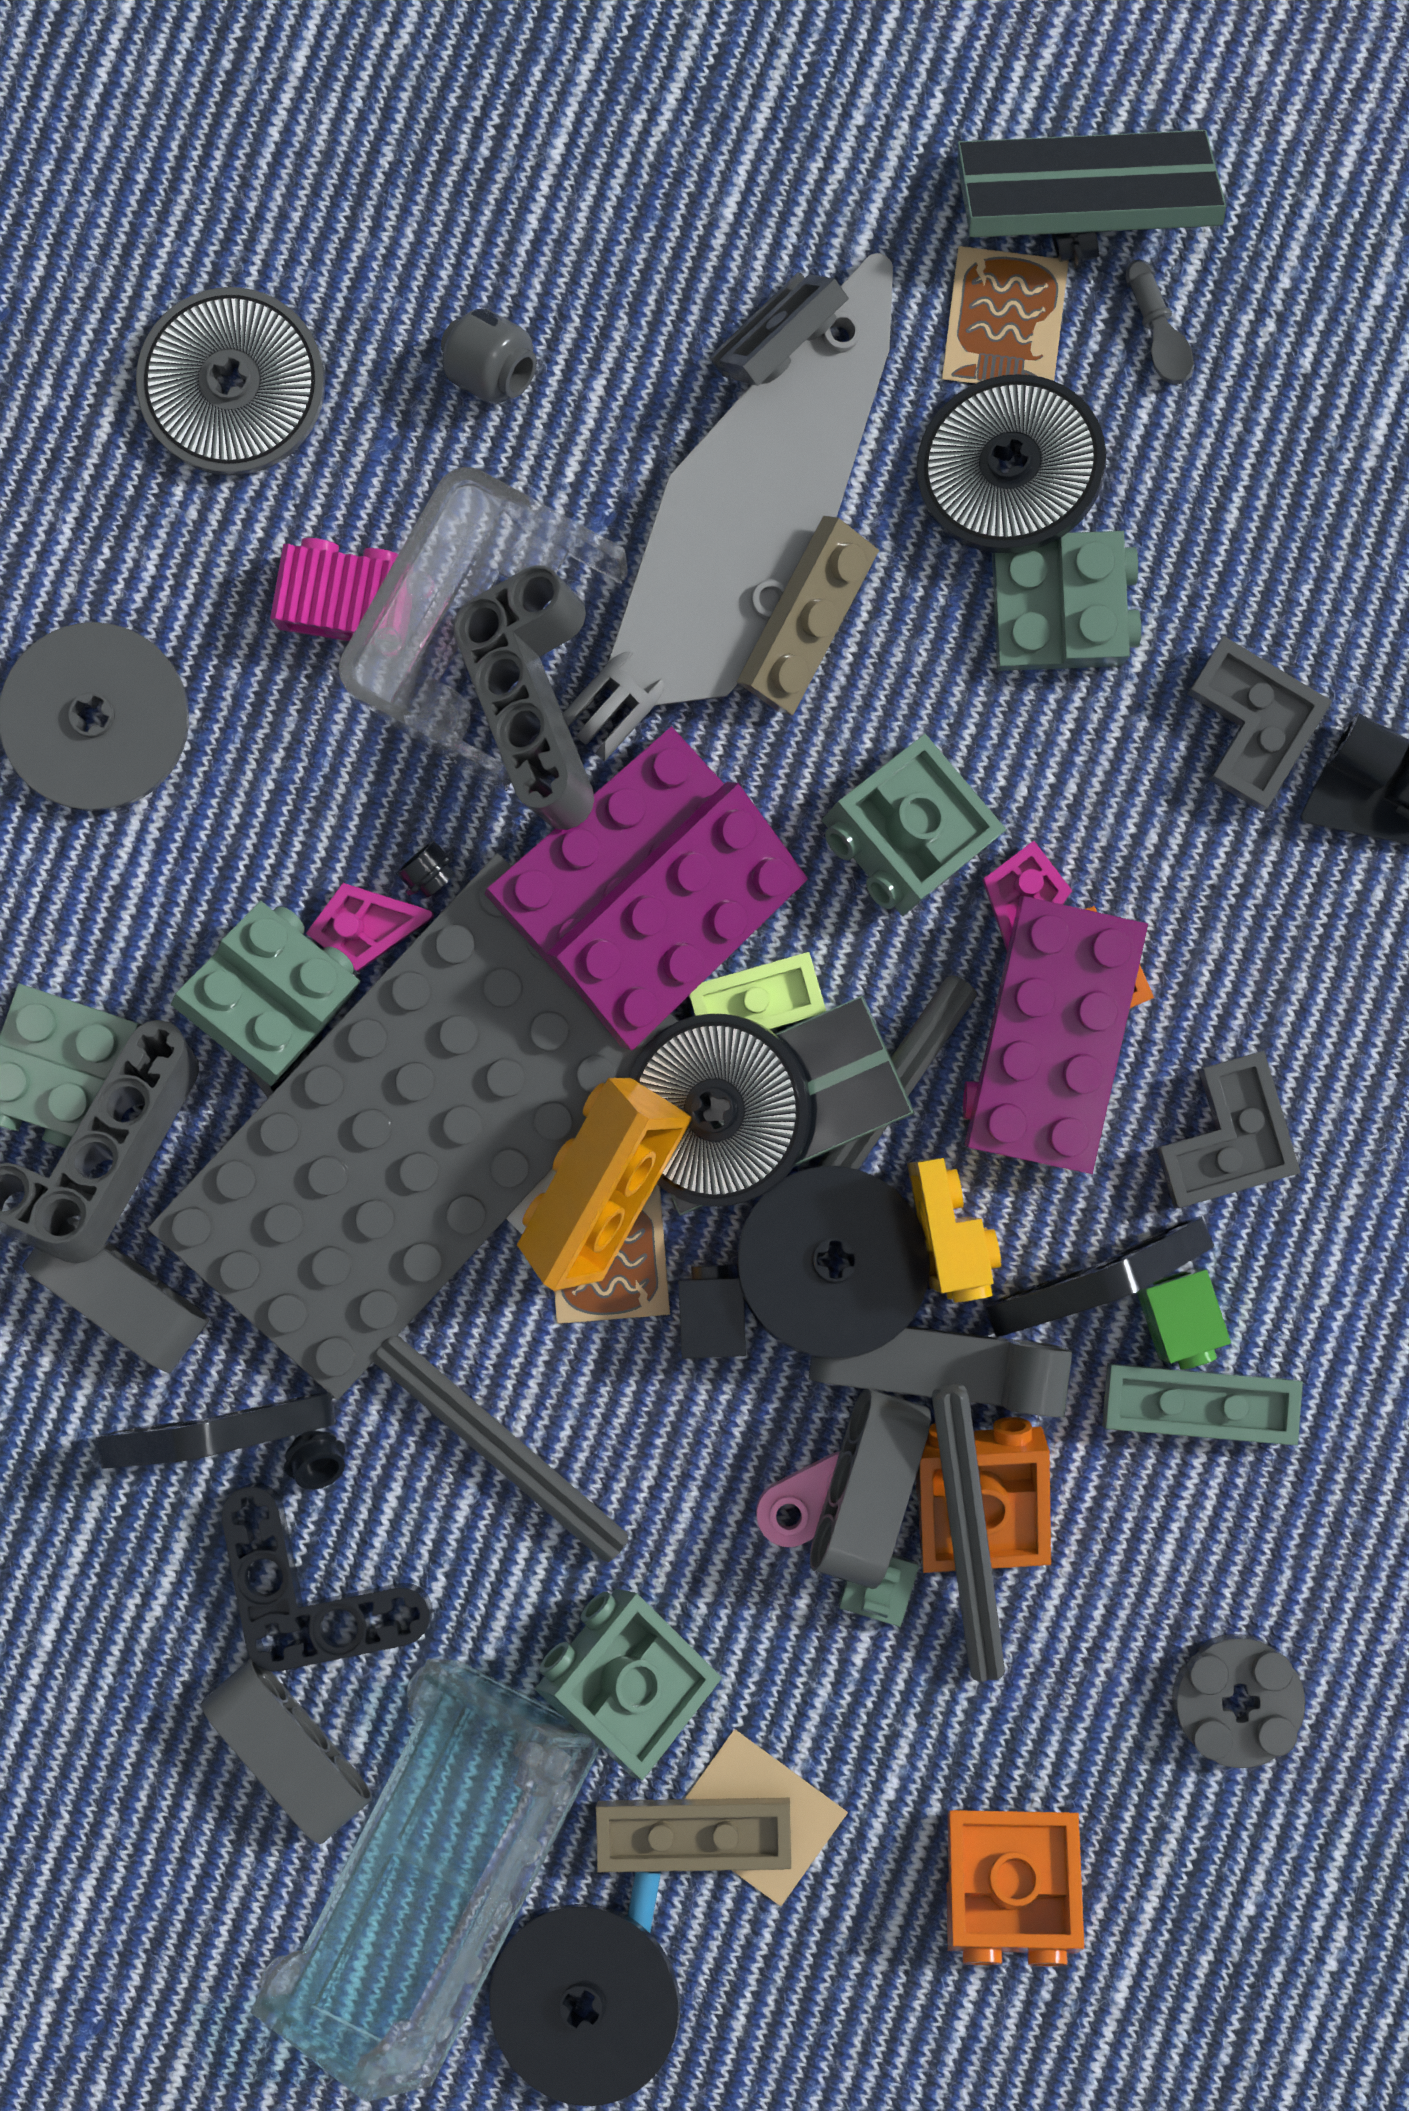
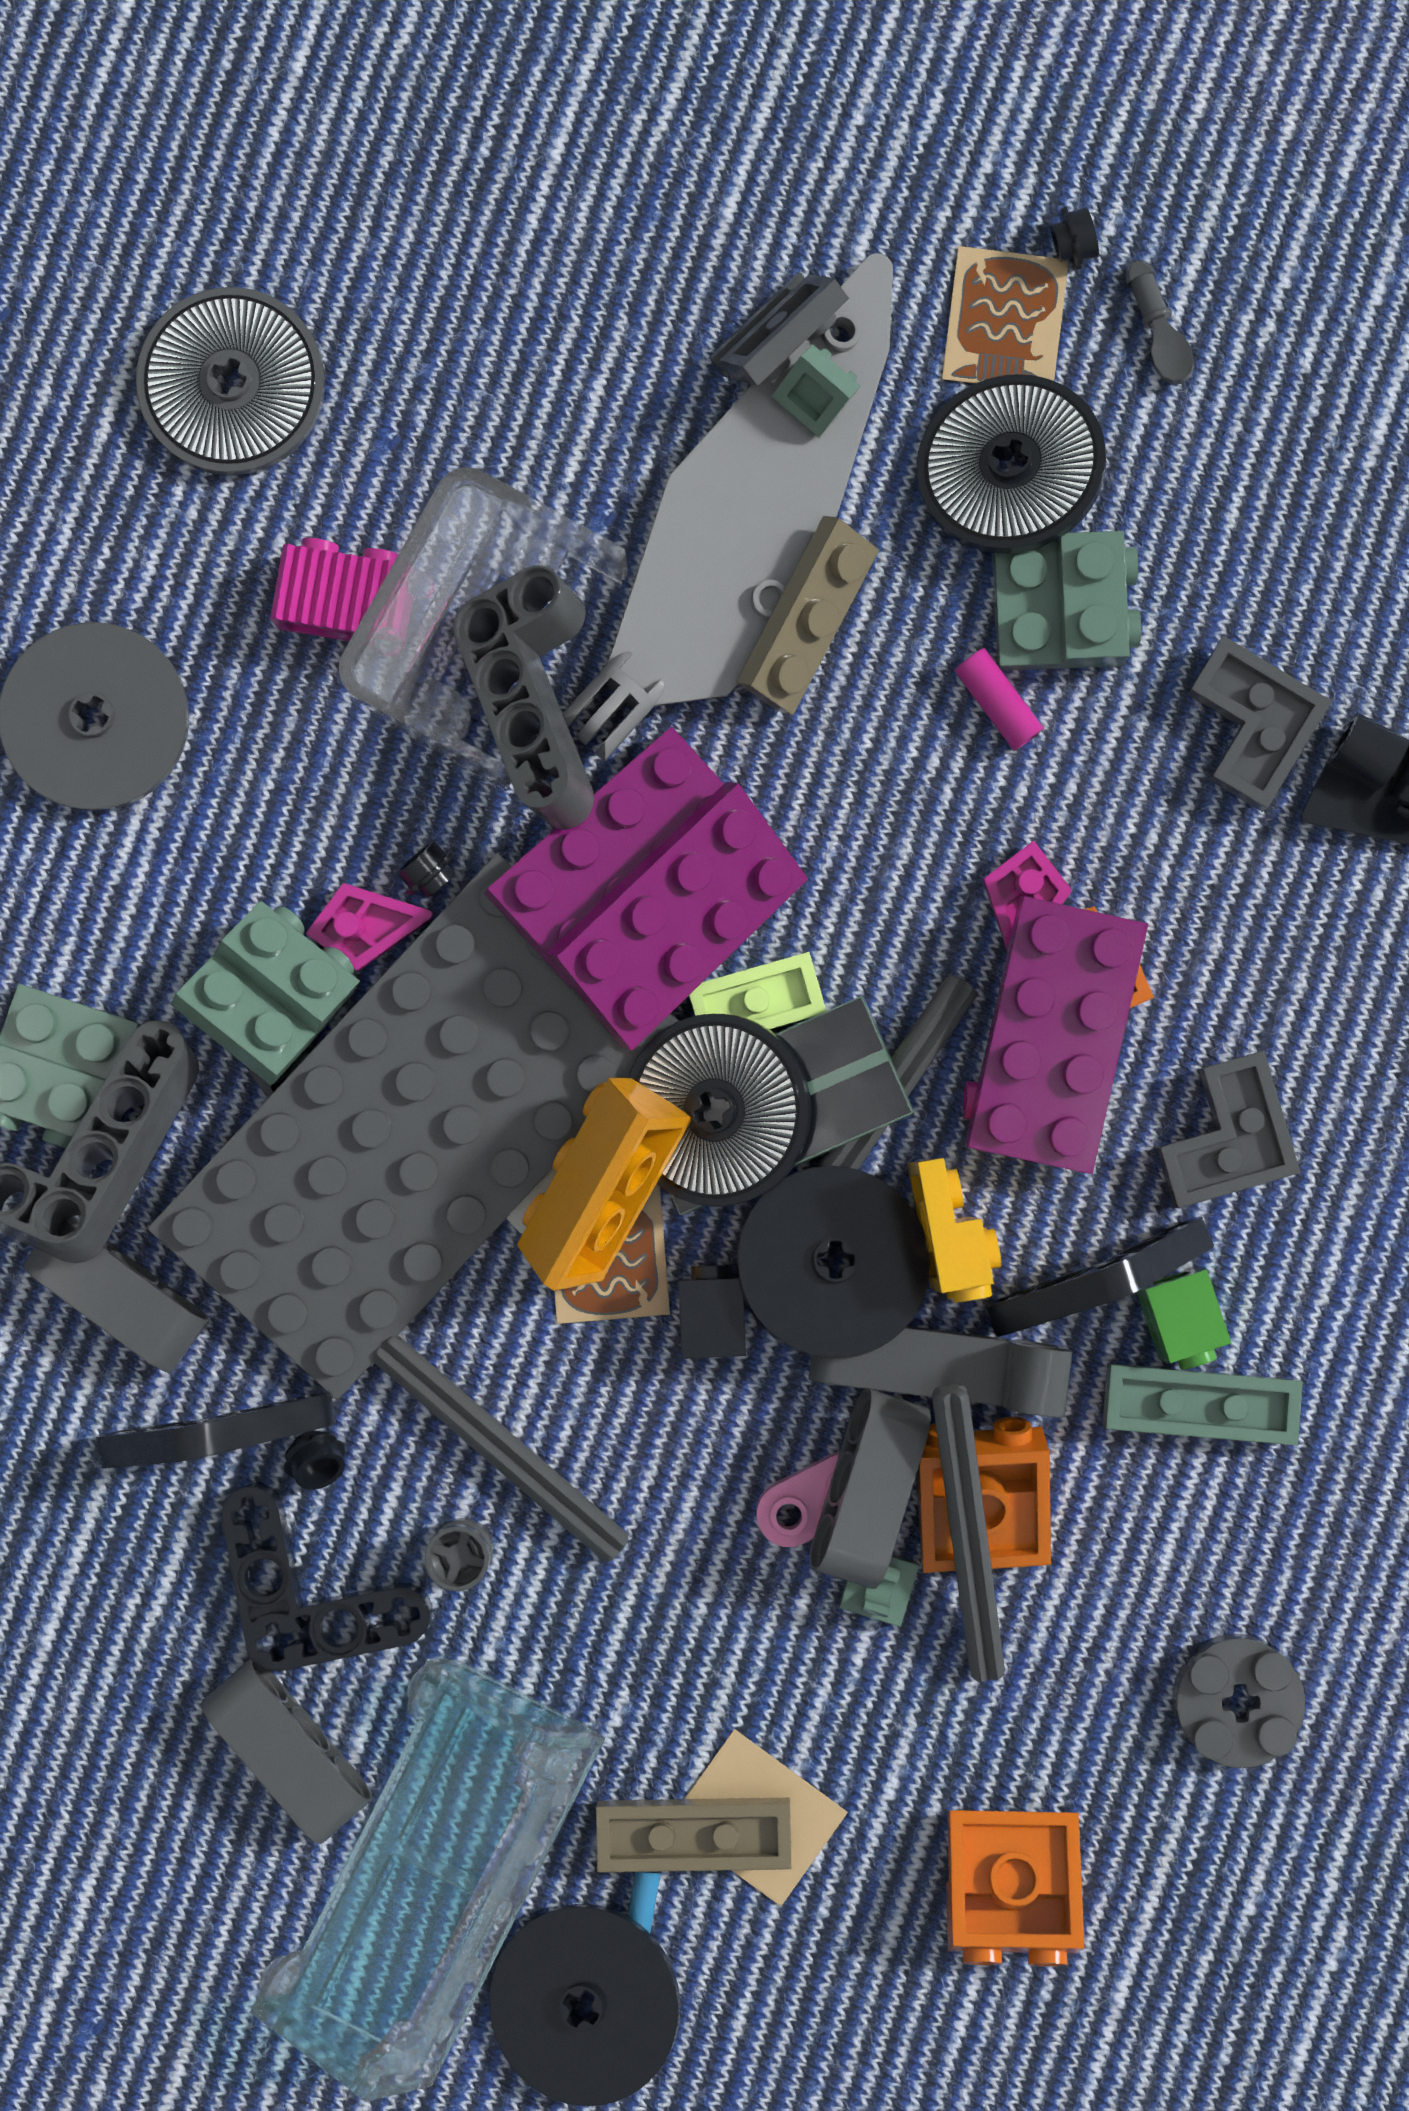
dark grey head [441,308,537,404] -> none
sand green plate [535,1589,722,1781] -> none
sand green plate [821,734,1007,917] -> none
black tile [957,130,1226,238] -> none
none -> dark grey wheel [424,1518,494,1592]
none -> sand green tile [772,344,860,438]
none -> dark pink hinge [954,648,1044,751]

